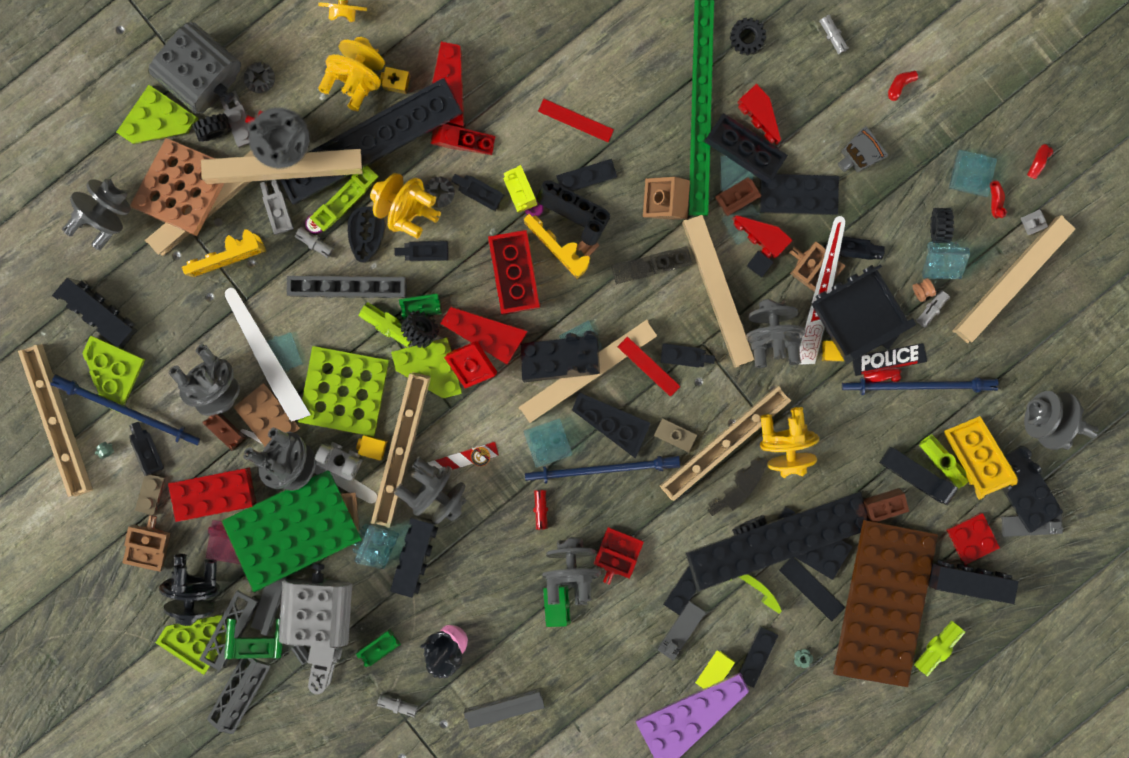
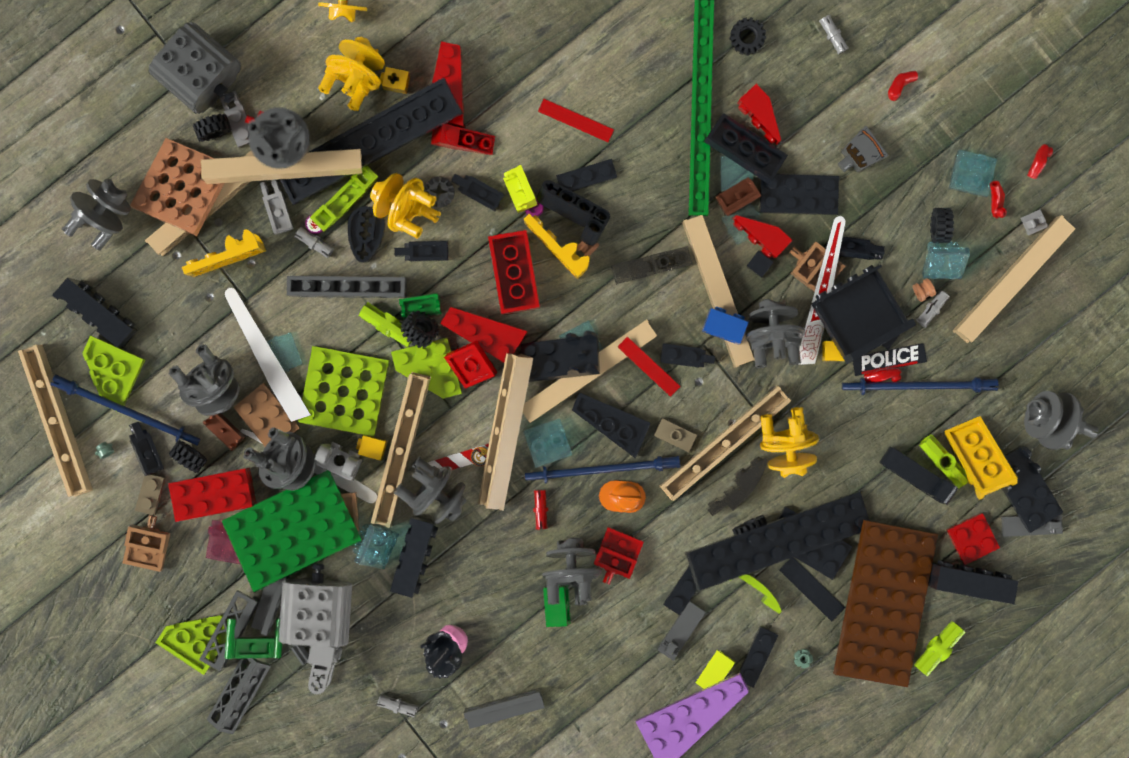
lime plate [116,85,198,144] -> none
black piece [159,554,220,626] -> none
dark grey gear [244,62,275,93] -> none
green hinge [356,629,401,667] -> none
medium nougat slope [643,177,690,220] -> none
copper hinge [863,488,909,522] -> none
none -> black tyre [169,440,207,473]
none -> tan tile [478,353,533,511]
none -> orange piece [599,481,646,513]
none -> blue brick [702,306,748,345]

